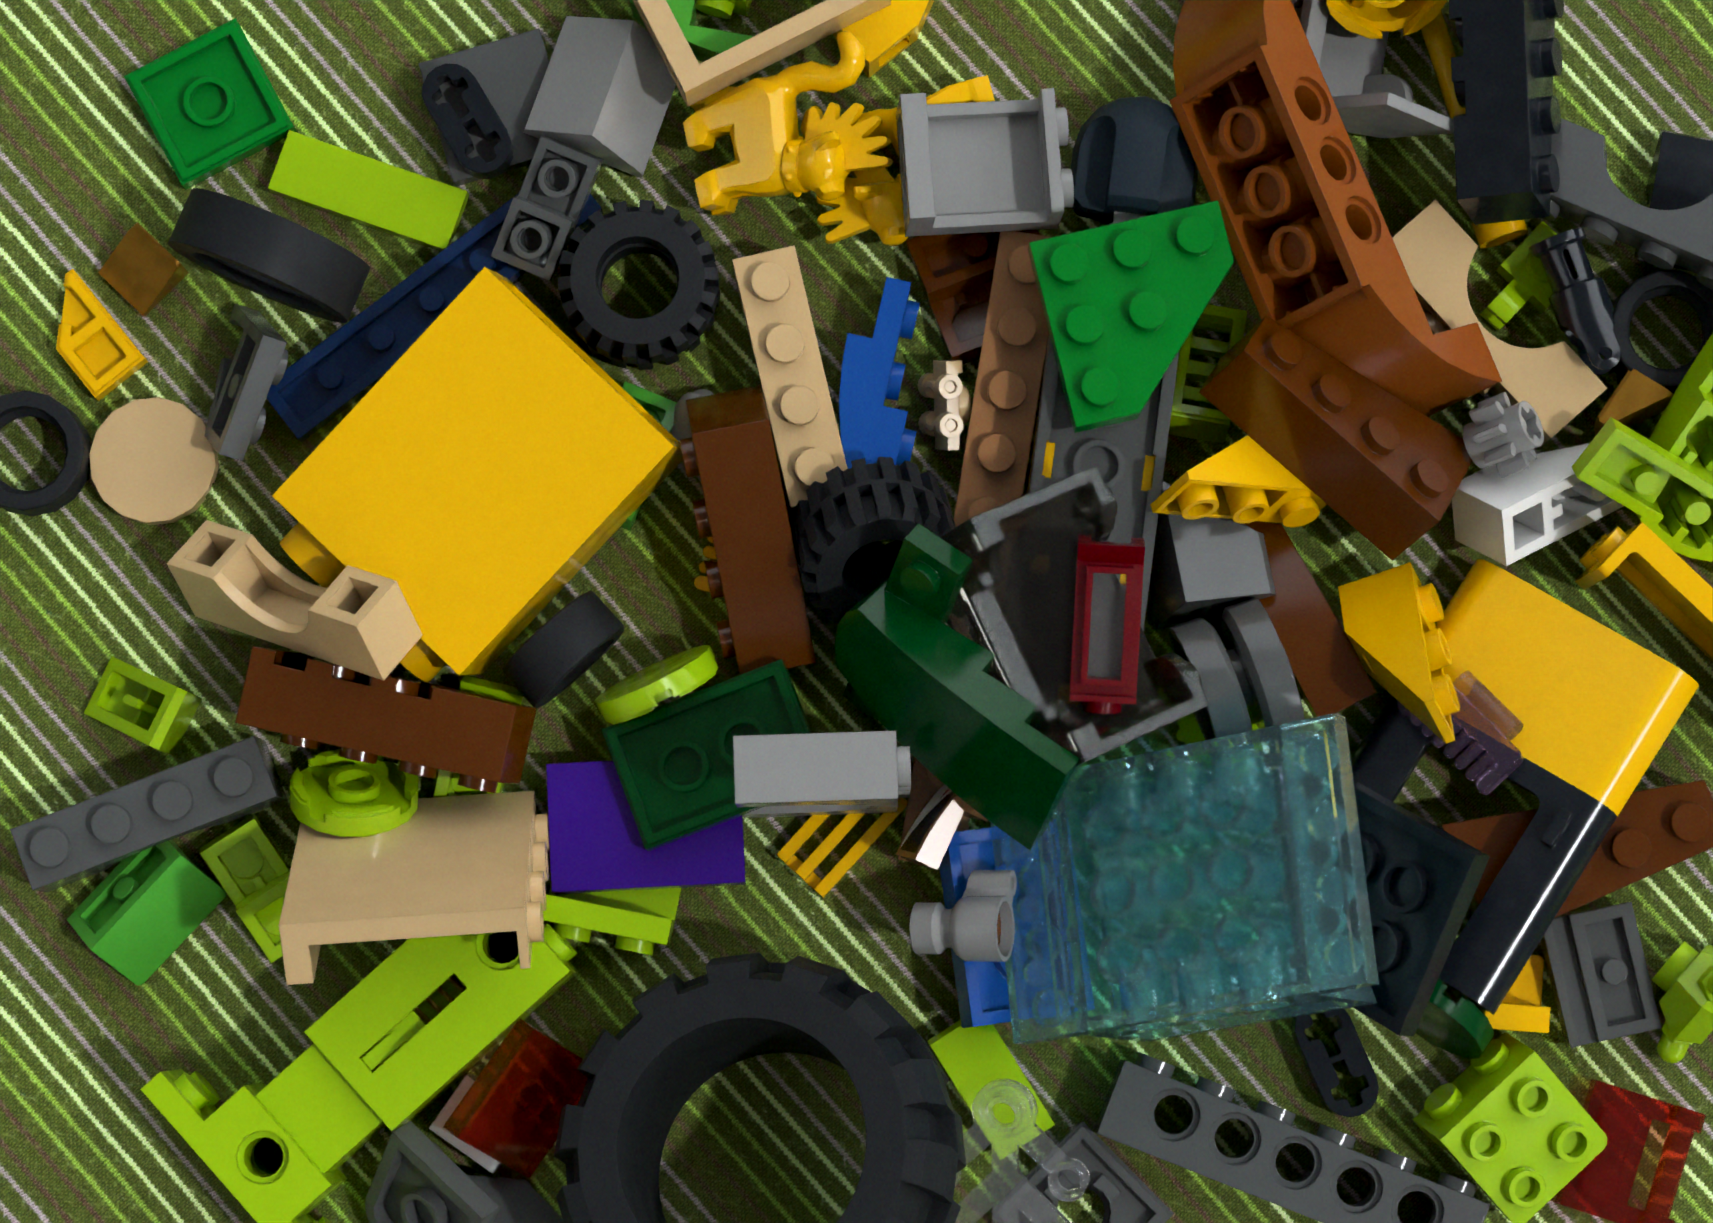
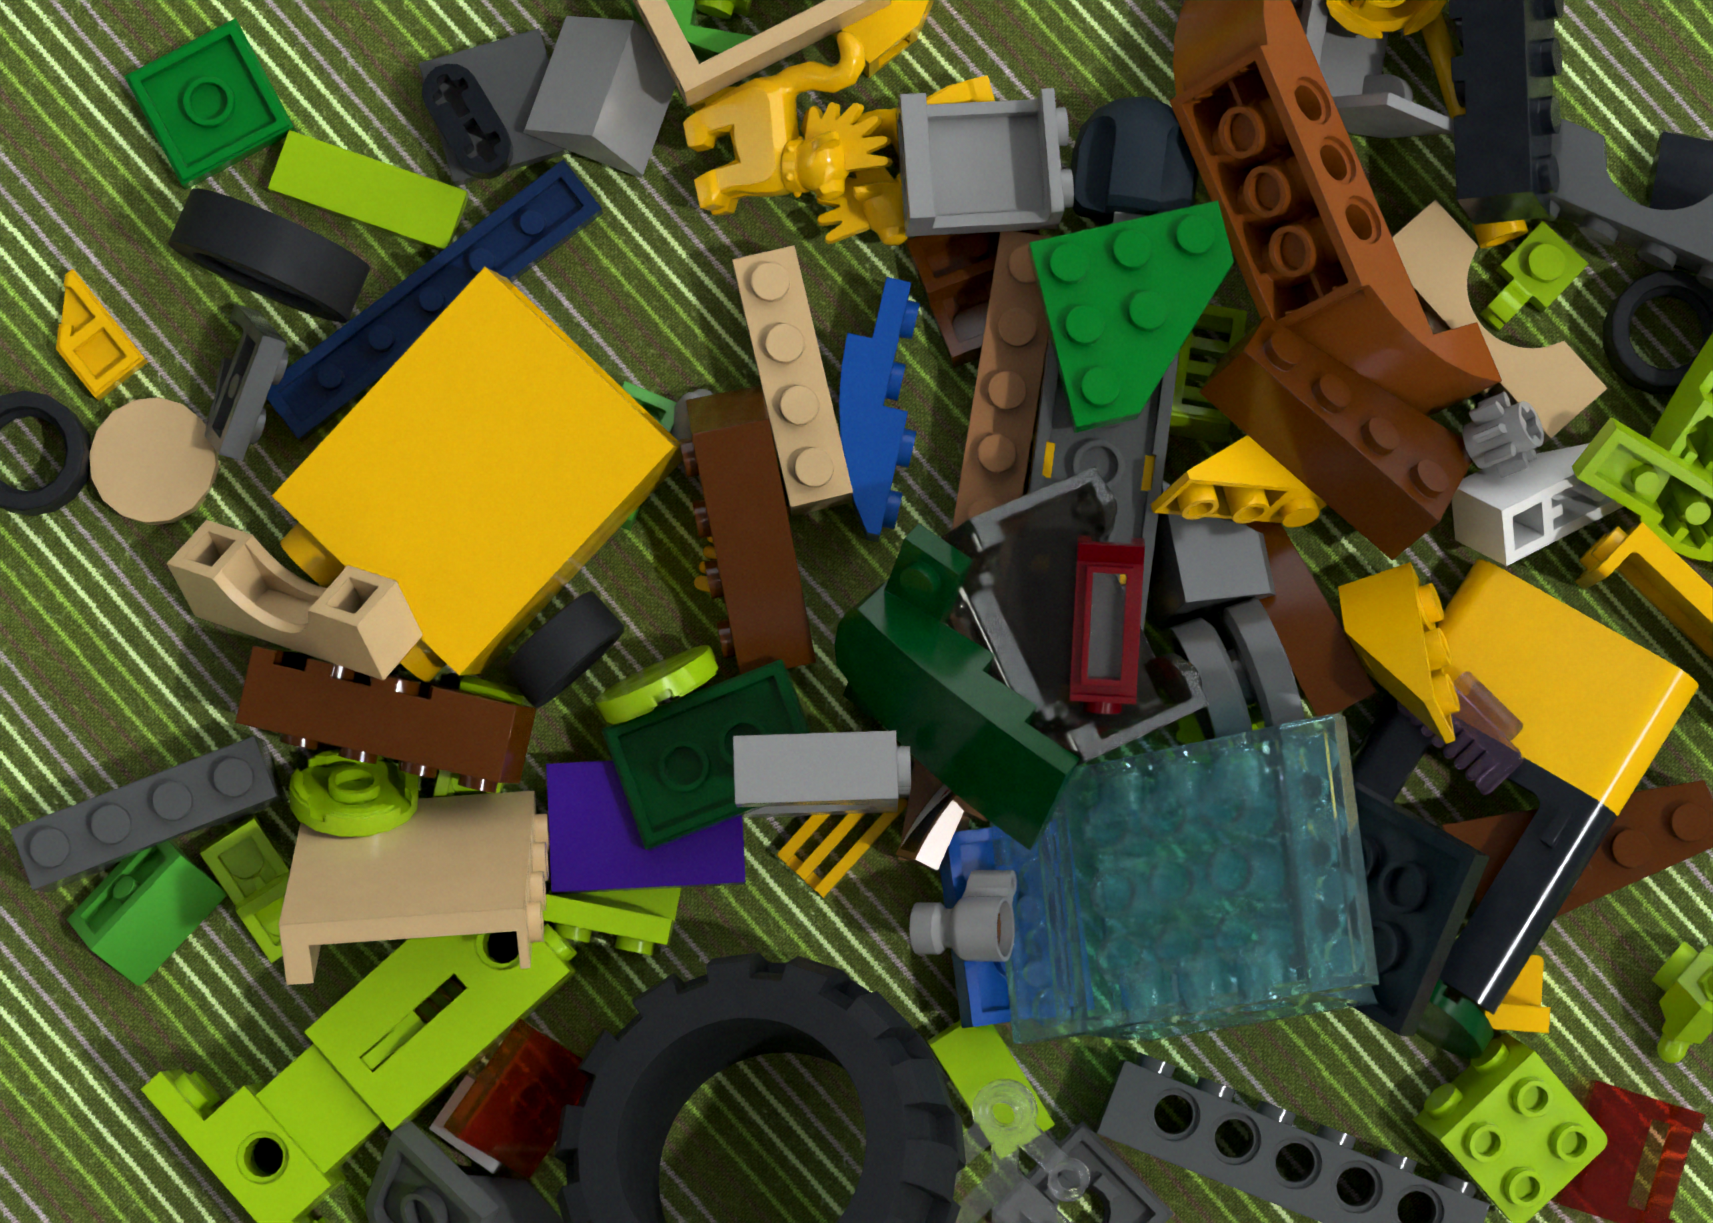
lime slope [84,656,202,756] -> none
pearl gold slope [98,222,189,317] -> none
dark grey slope [491,135,604,281] -> none
black tyre [558,200,720,370] -> none
black tyre [792,457,962,624] -> none
tan piece [918,360,971,451] -> none
black beam [1291,999,1379,1117] -> none
black piece [1529,227,1621,375] -> none
dark grey plate [1541,902,1662,1048] -> none
pearl gold slope [1594,368,1673,436] -> none

